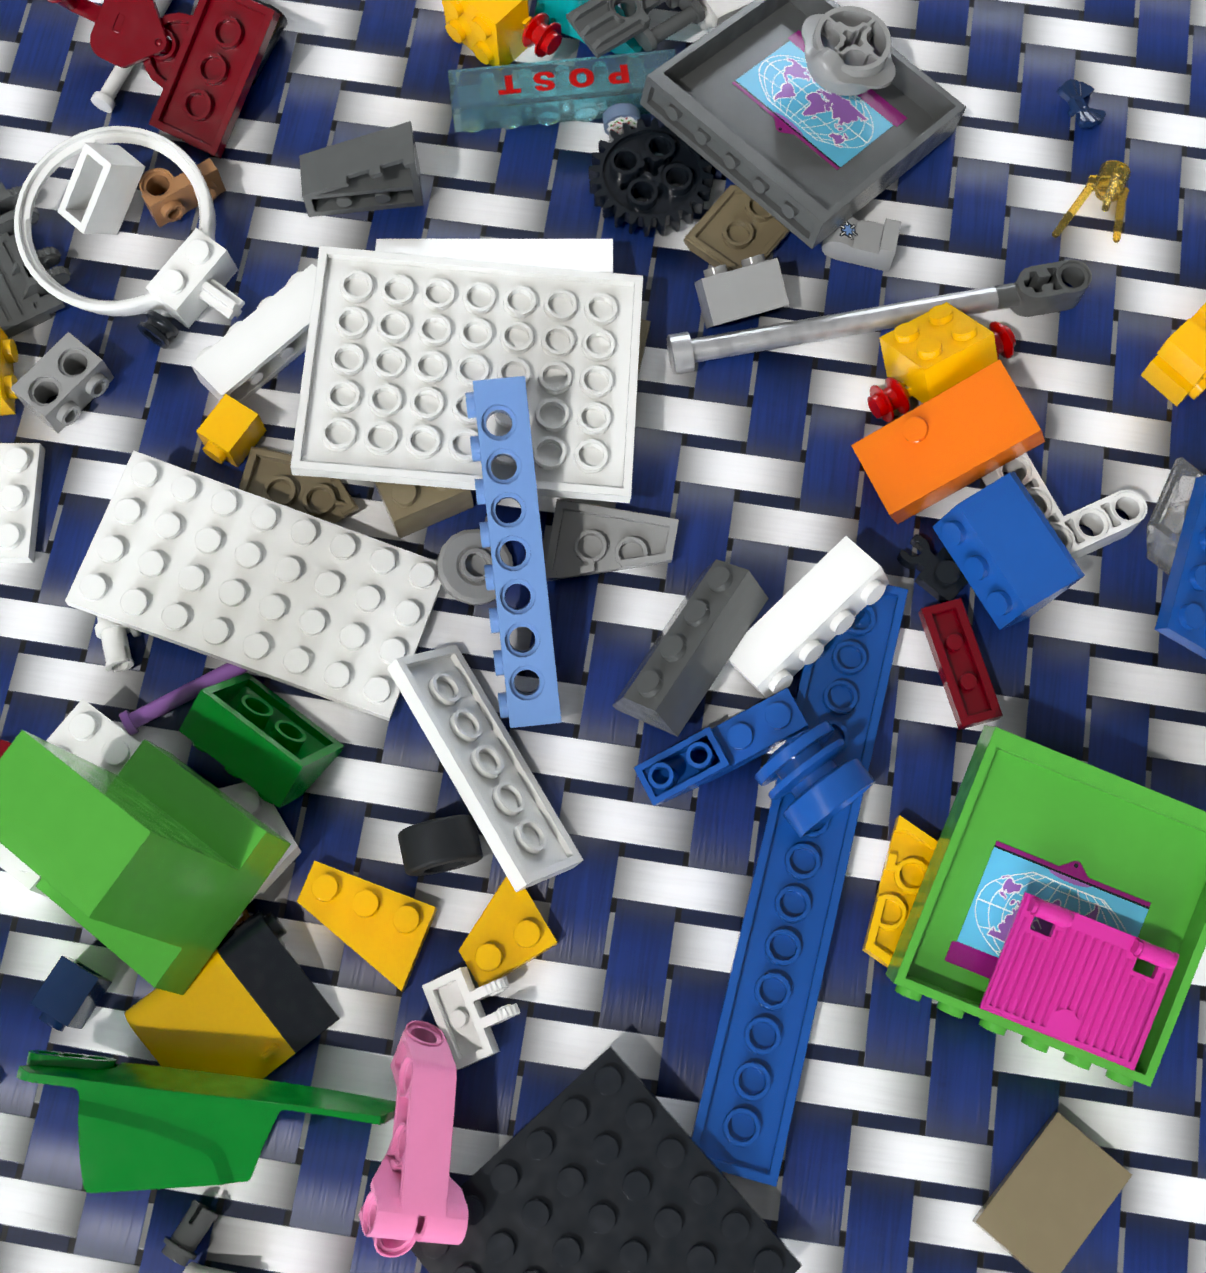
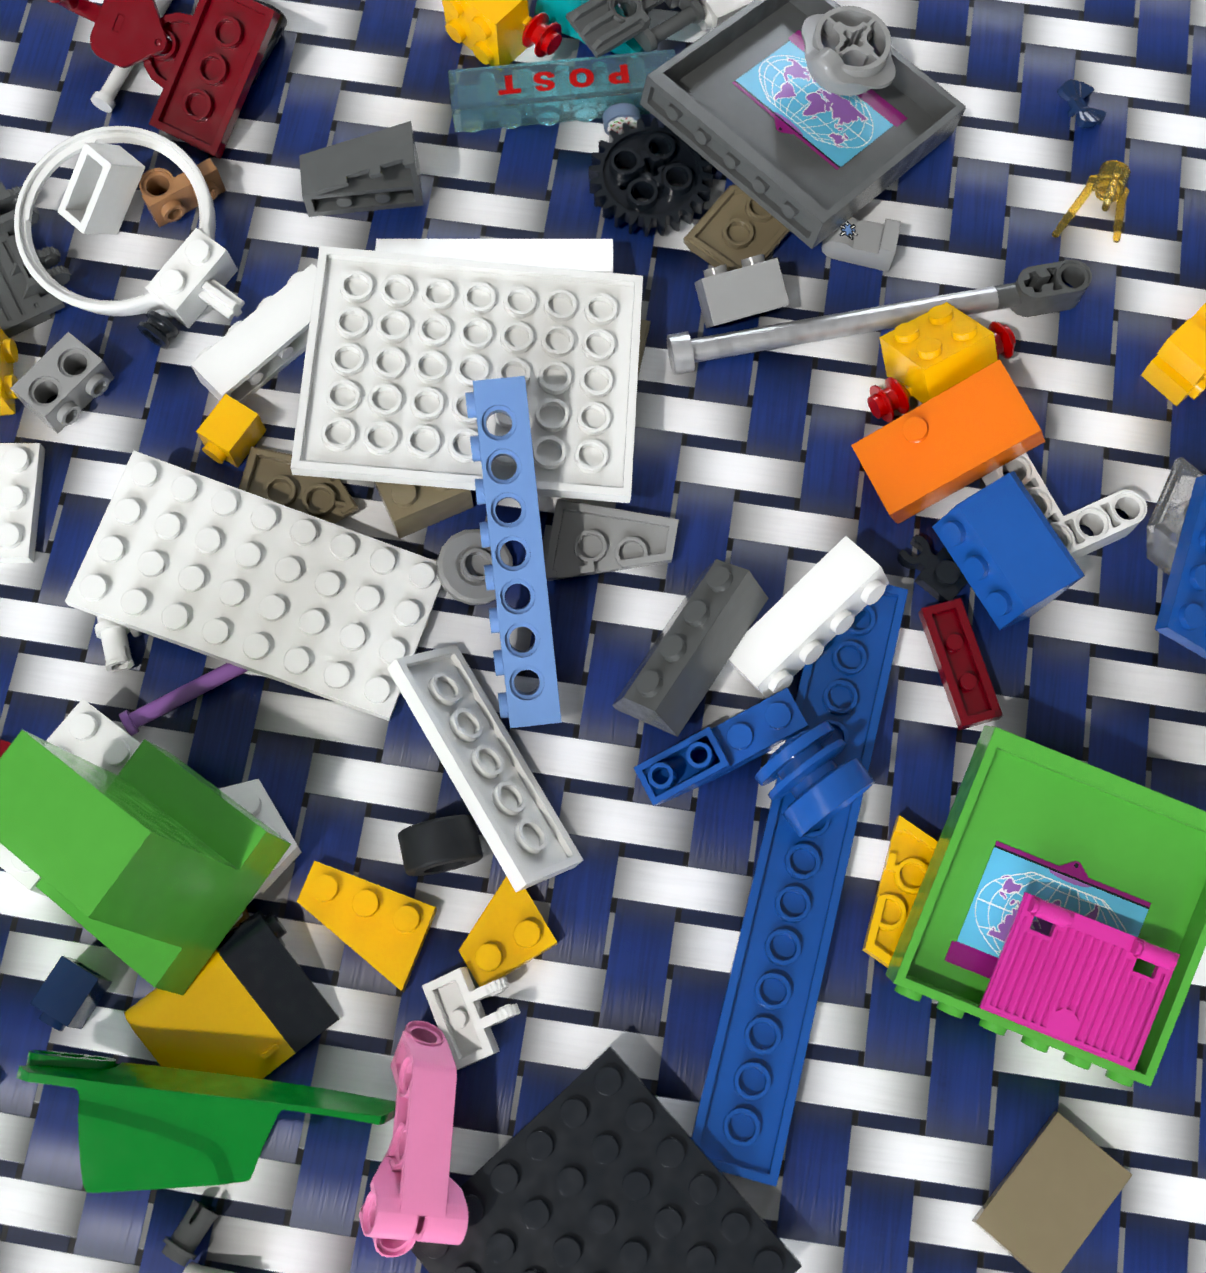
green slope [179,673,344,808] -> none

